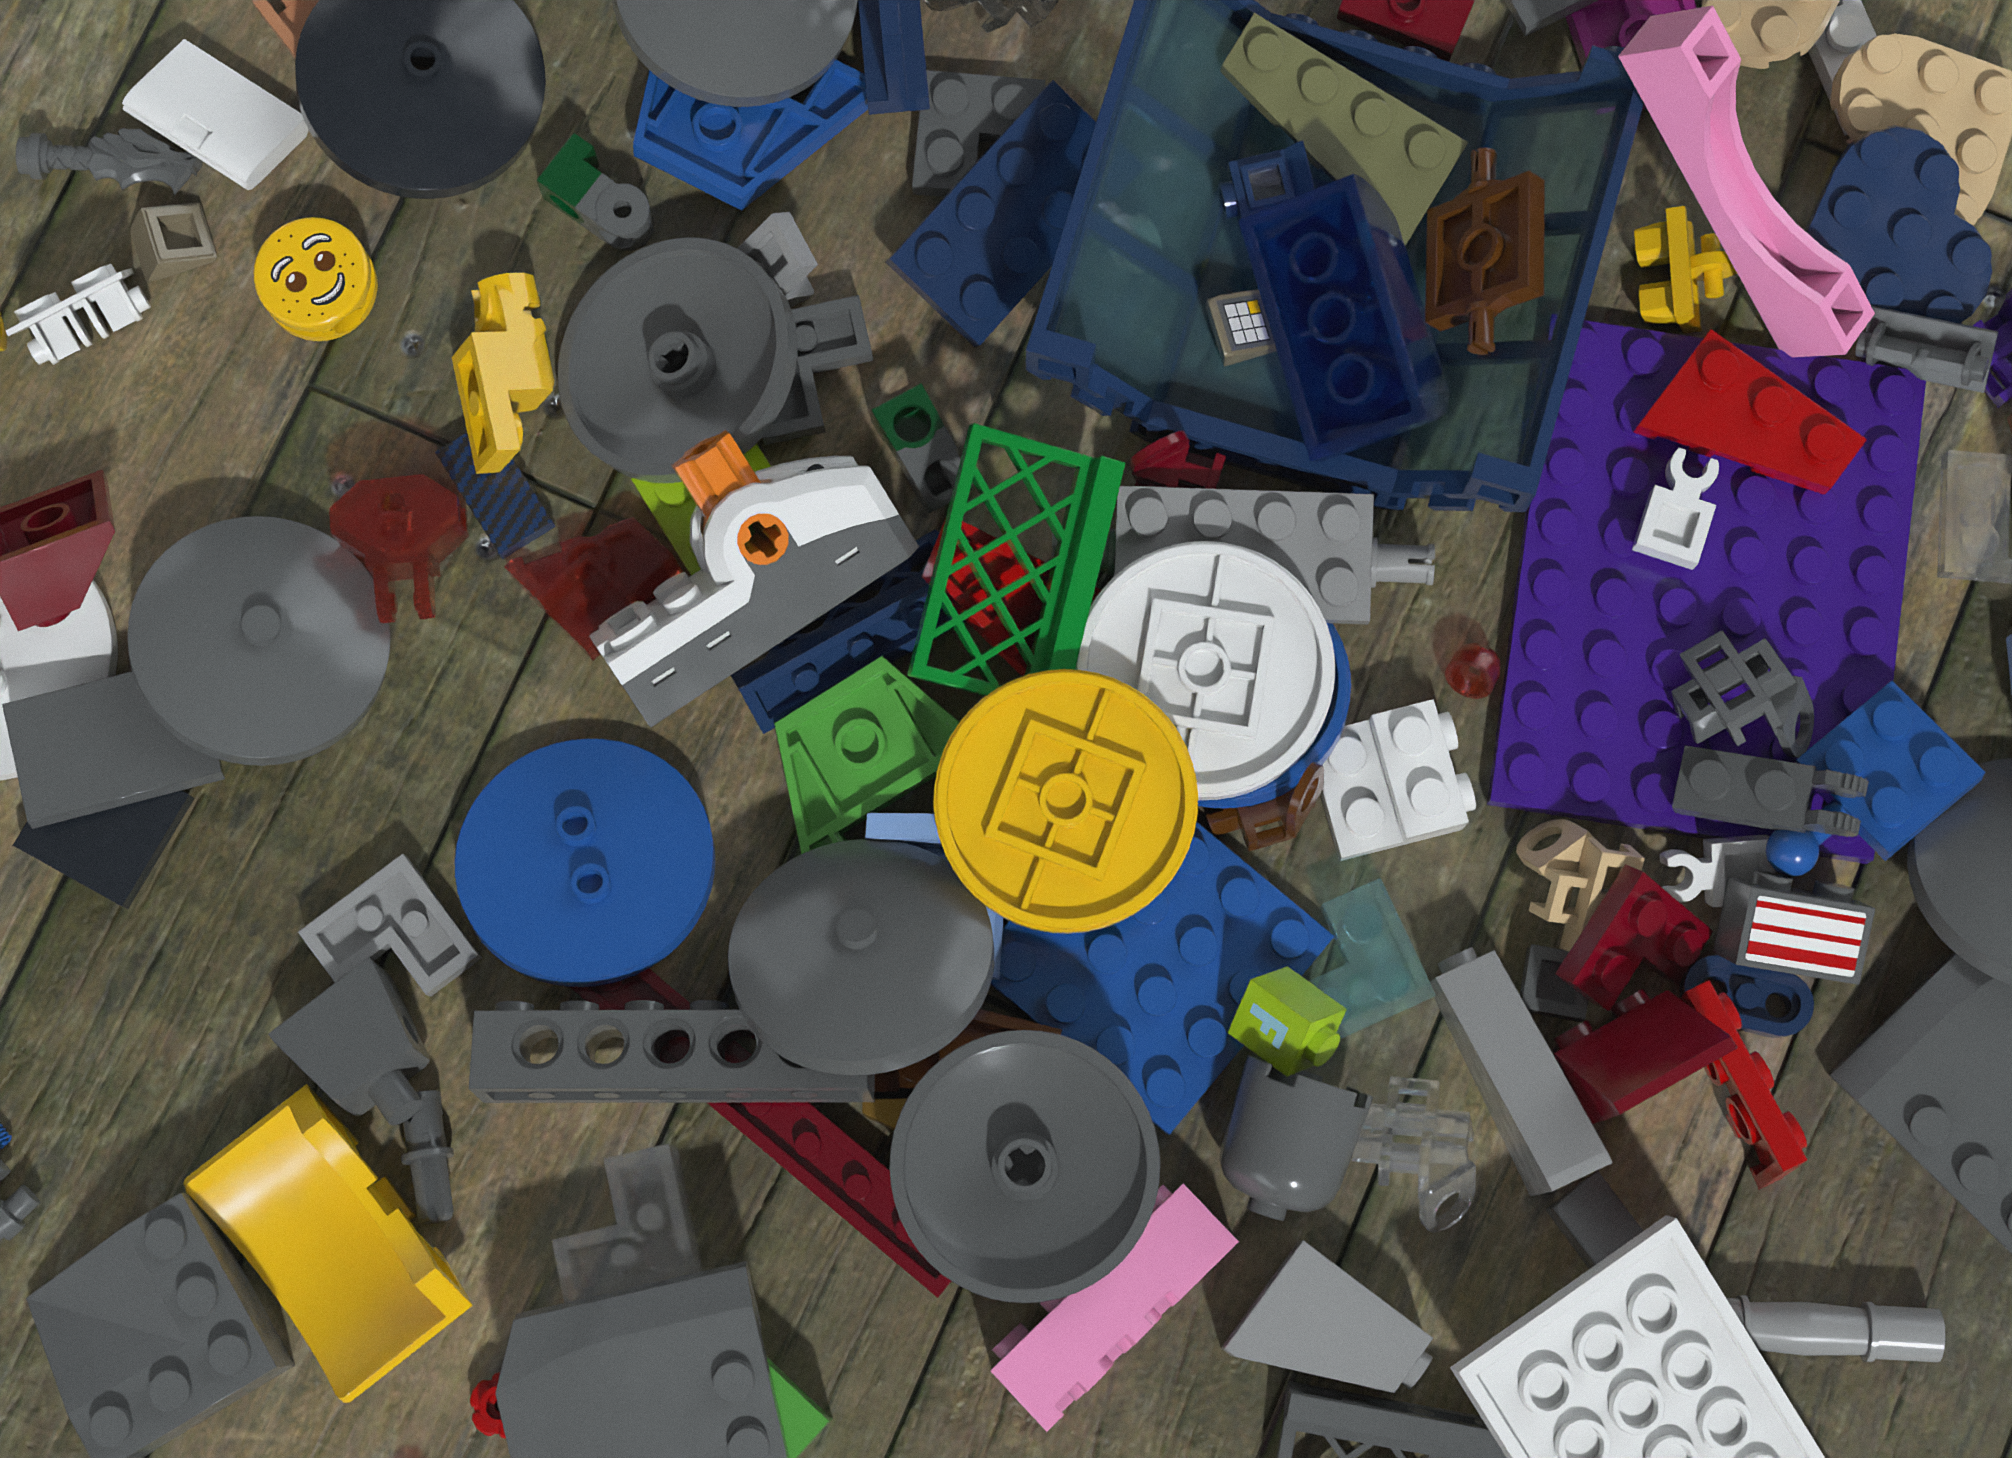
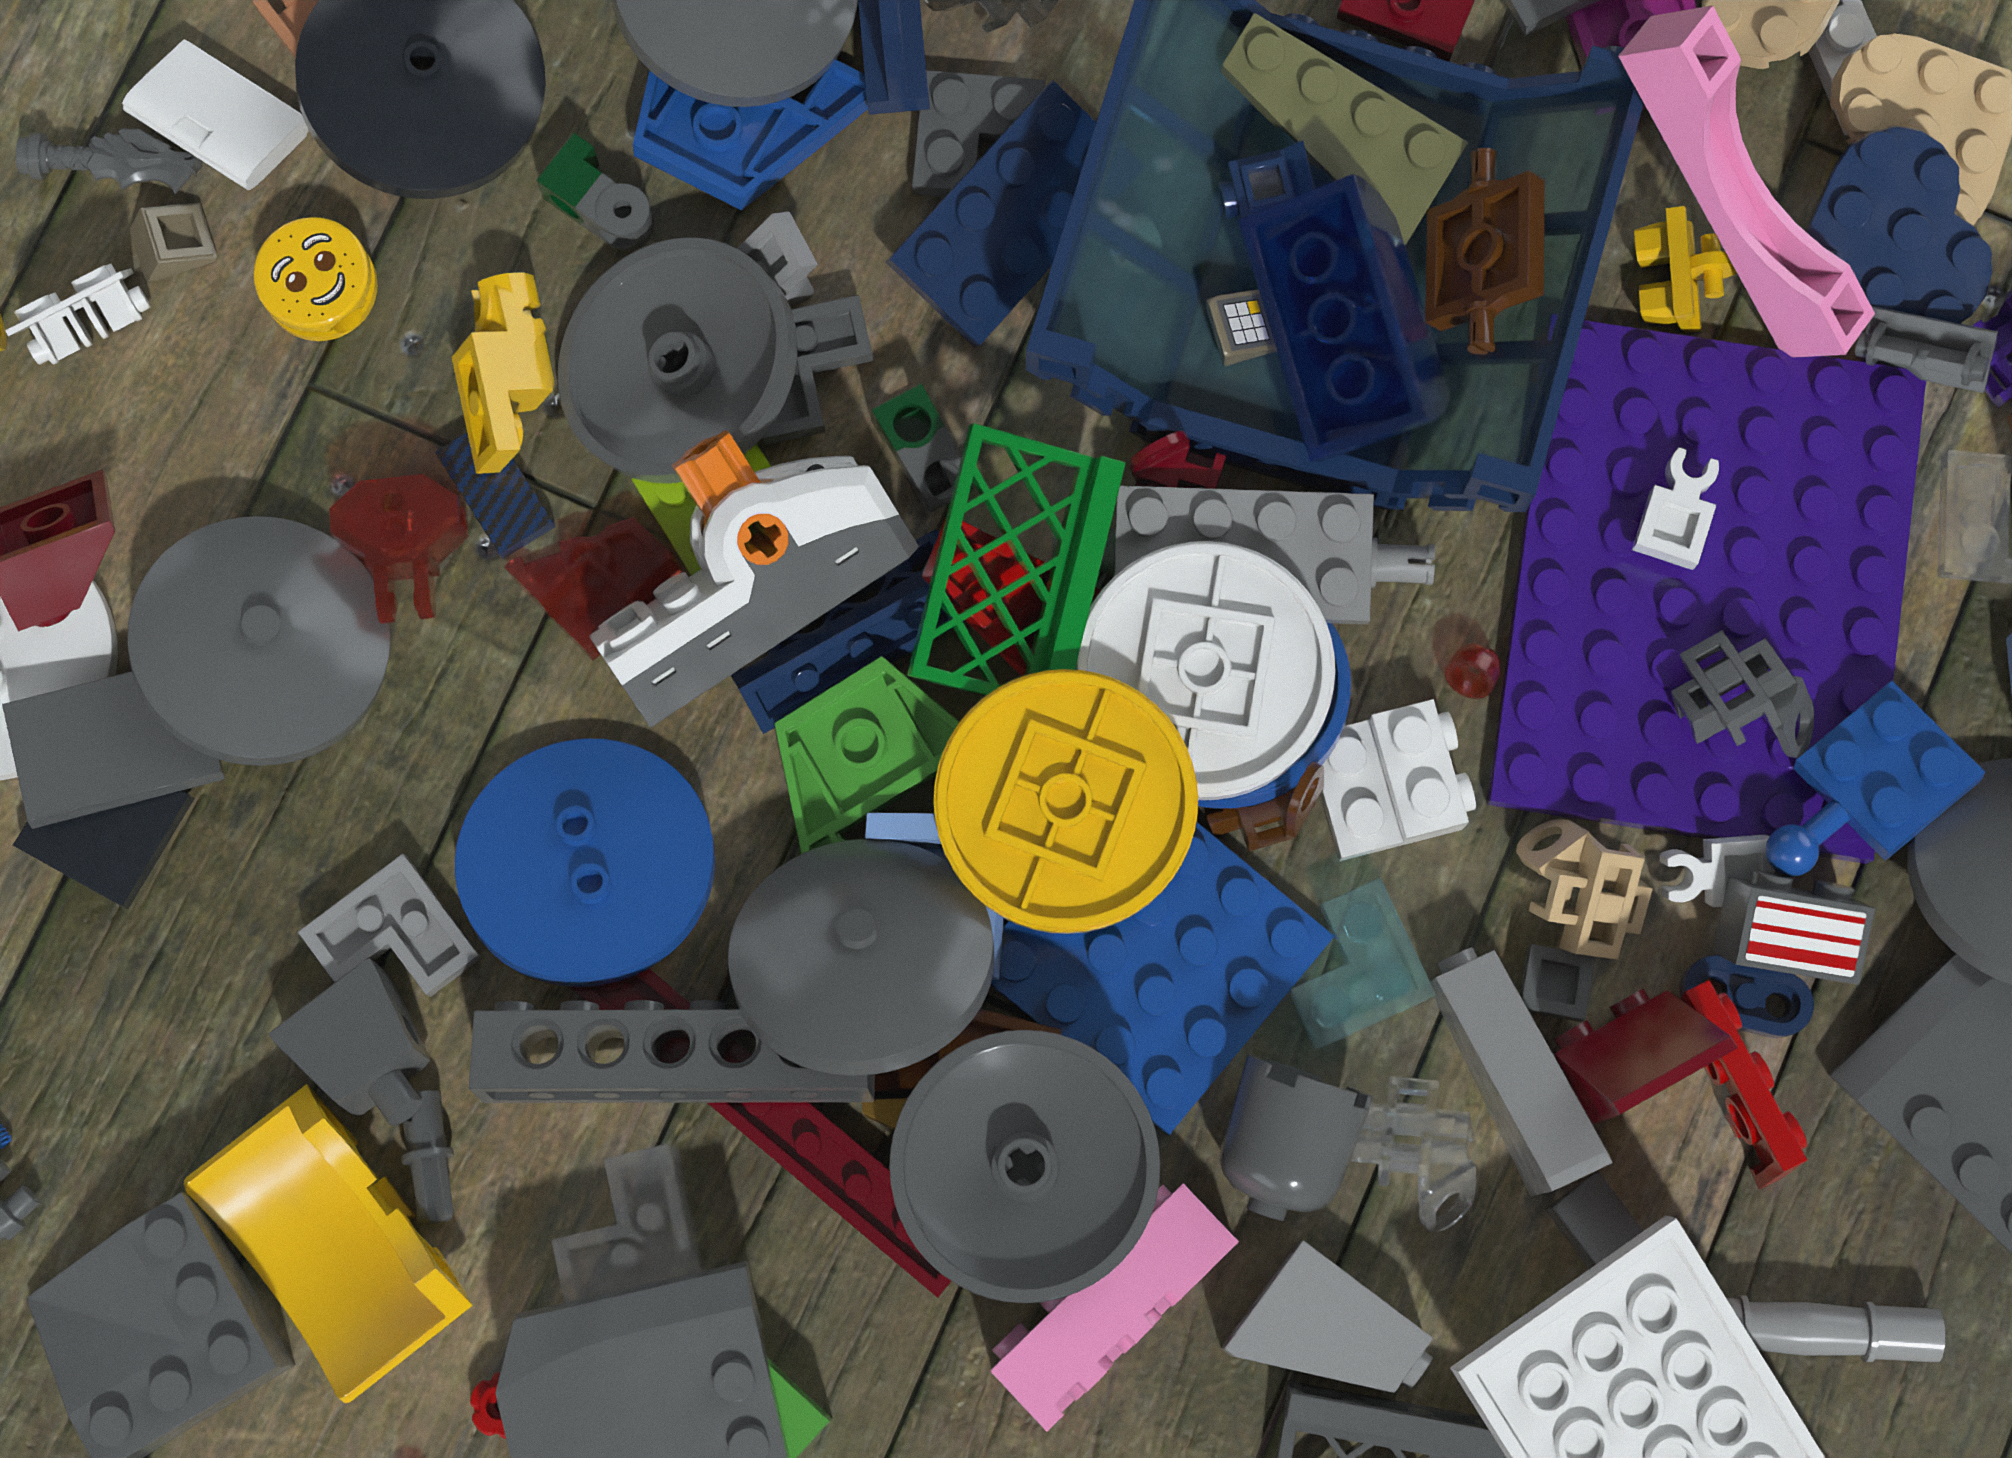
lime brick [1228,966,1347,1077] -> none
dark red plate [1555,864,1713,1011] -> none
red wing [1633,329,1867,495] -> none
dark grey hinge [1672,746,1869,837] -> none

